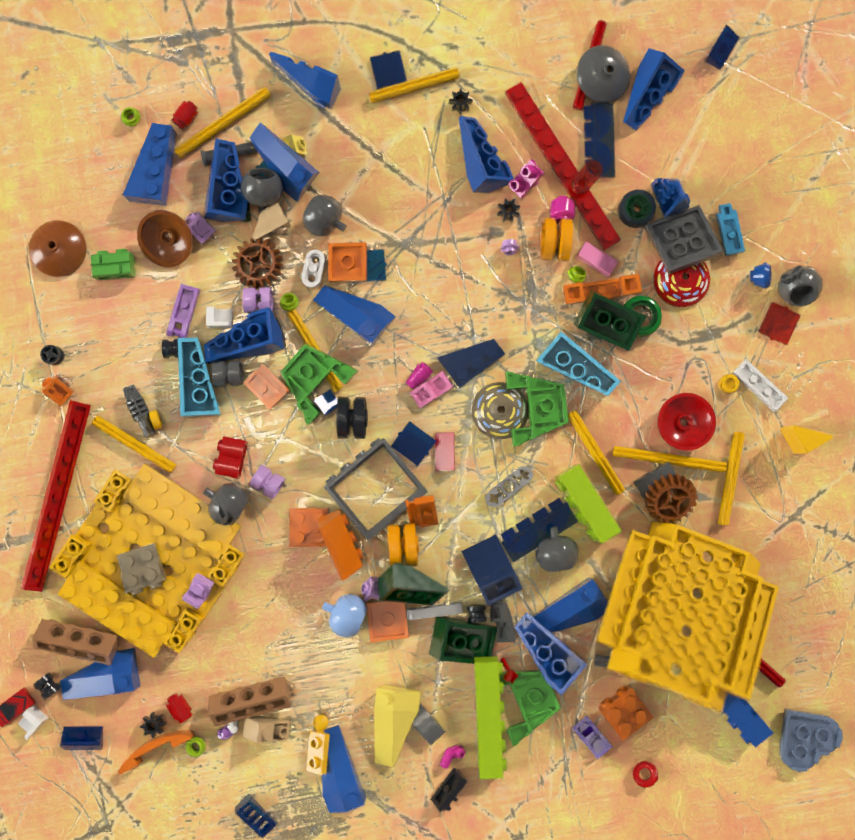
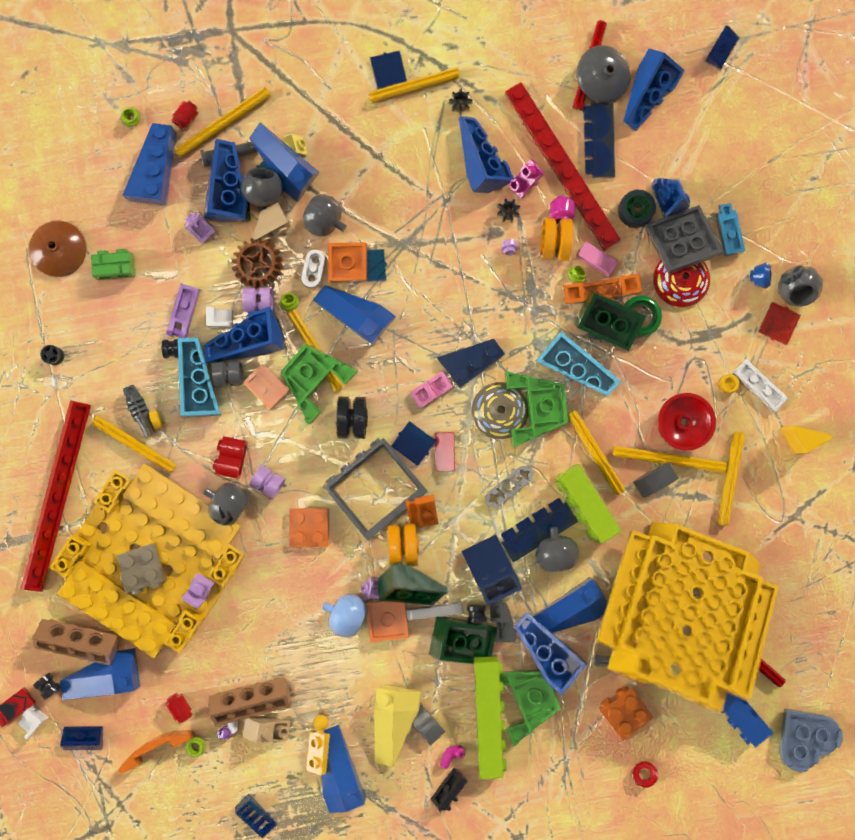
orange bracket [41,374,74,406] -> none
dark orange dish [137,210,193,267] -> none
black gear [140,712,166,738] -> none
blue wedge [269,51,341,109] -> none
slope [314,390,338,416] -> none
orange slope [318,509,364,581] -> none
dark pink cone [406,361,433,390] -> none
red hand [500,658,518,684] -> none
clear red plate [571,160,603,194] -> none
slope [572,715,613,759] -> none
dark orange gear [644,473,698,524] -> none

